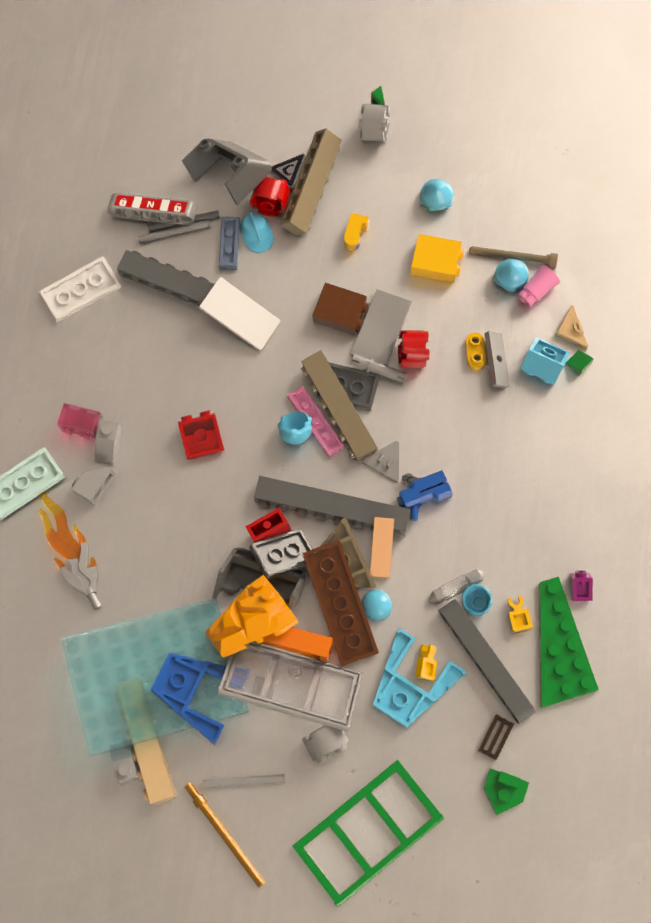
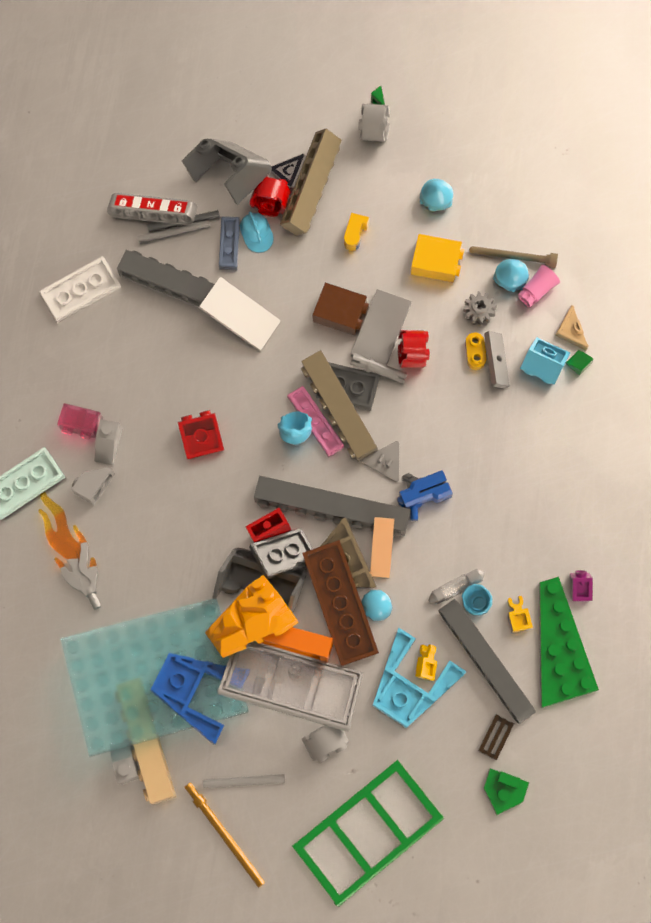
none -> light grey gear [463,291,497,325]

